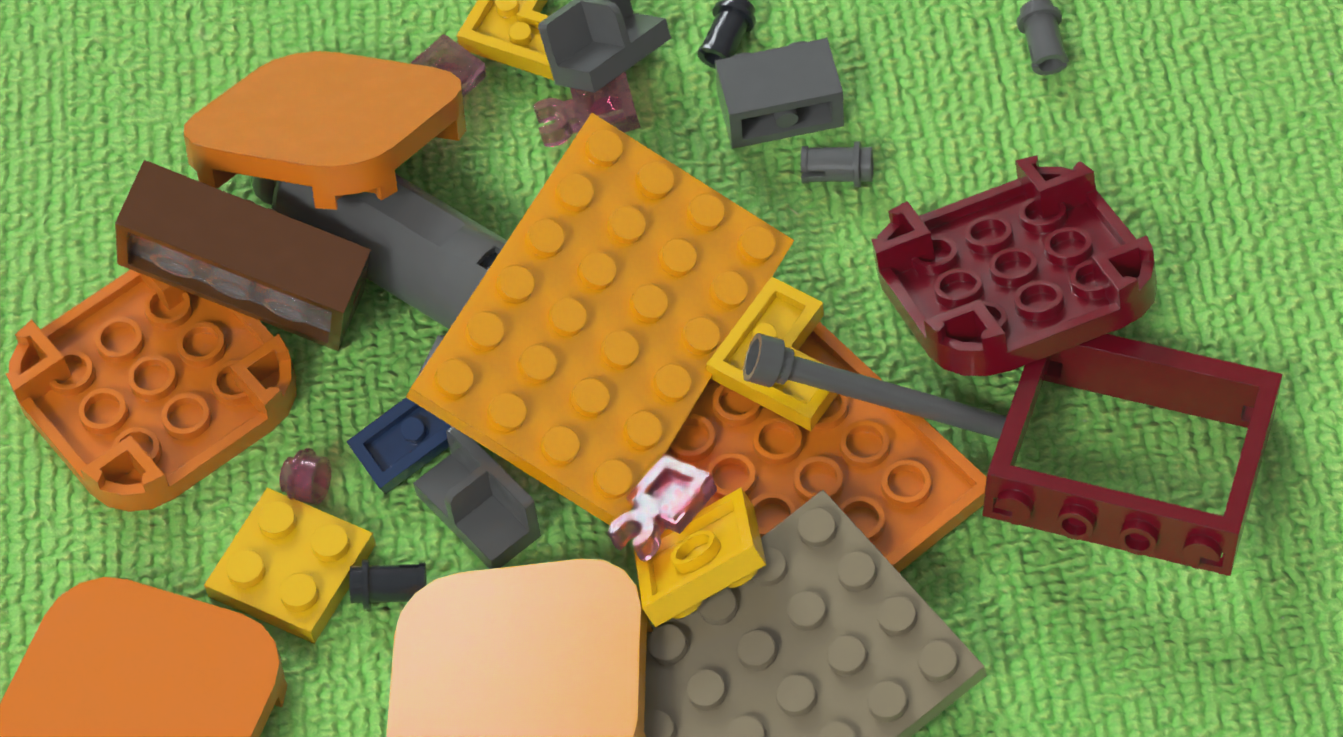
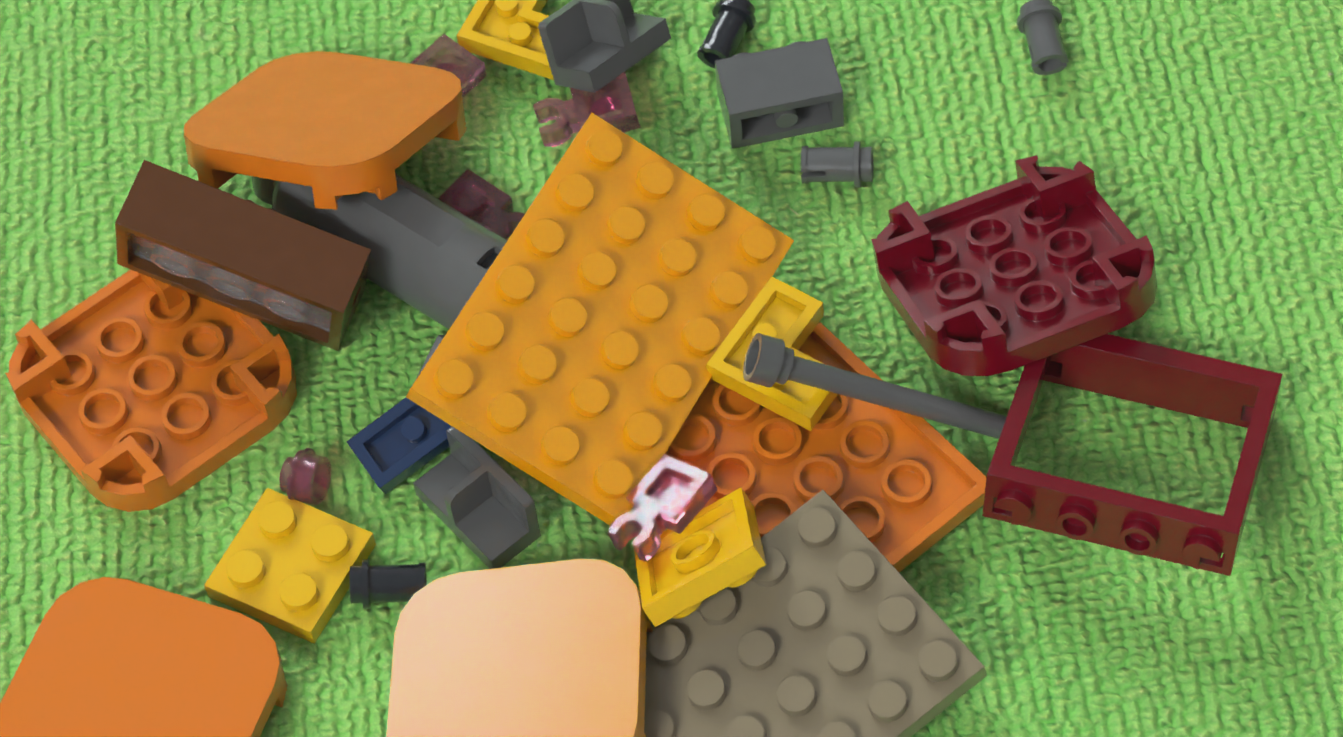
none -> clear pink plate [438,169,525,240]

